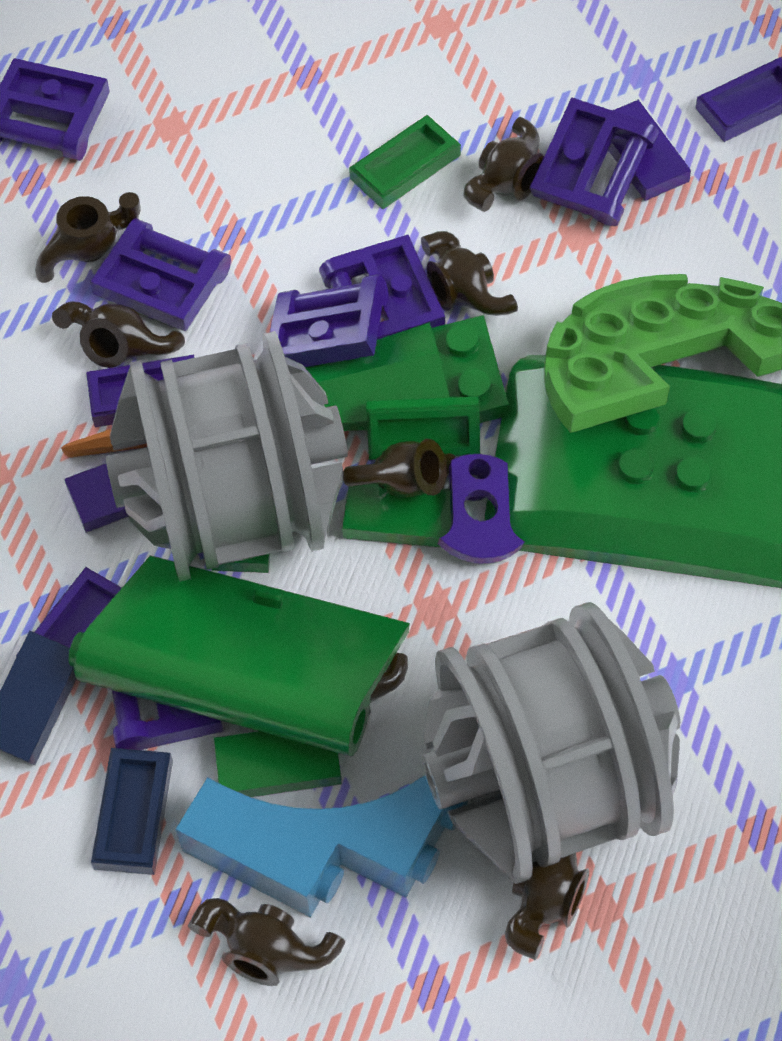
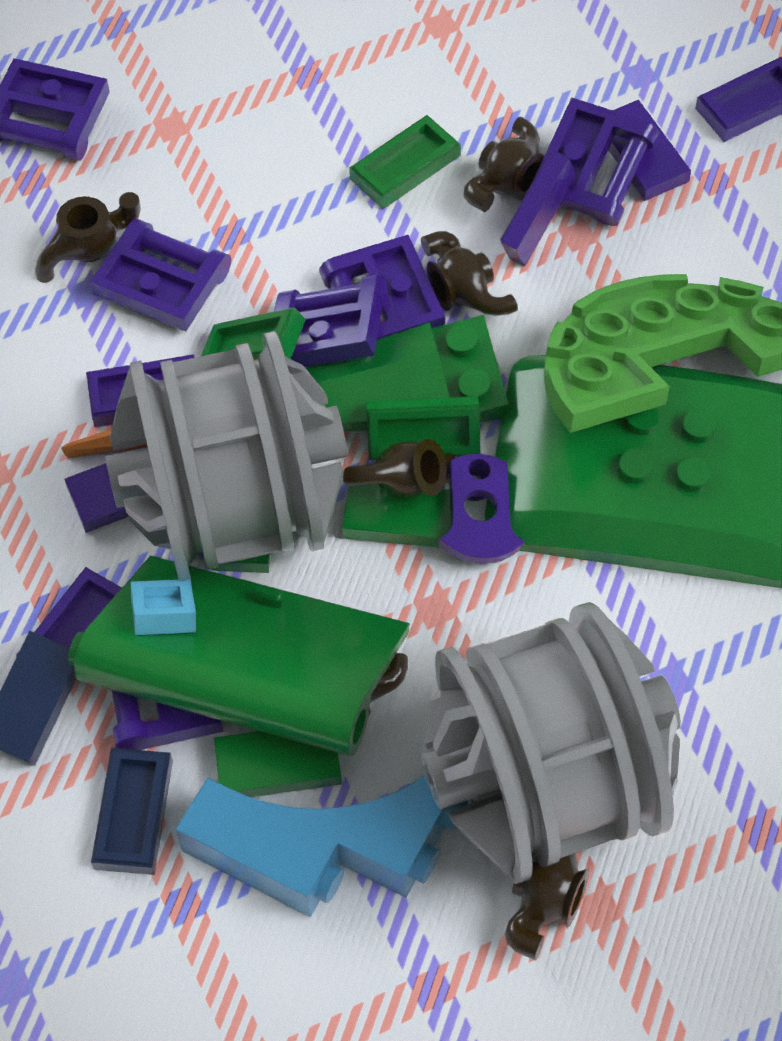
dark brown piece [52,301,185,368] -> none
dark brown piece [188,898,346,986] -> none
none -> medium azure tile [131,579,196,635]
none -> green tile [201,307,306,360]
none -> dark purple tile [500,150,576,266]

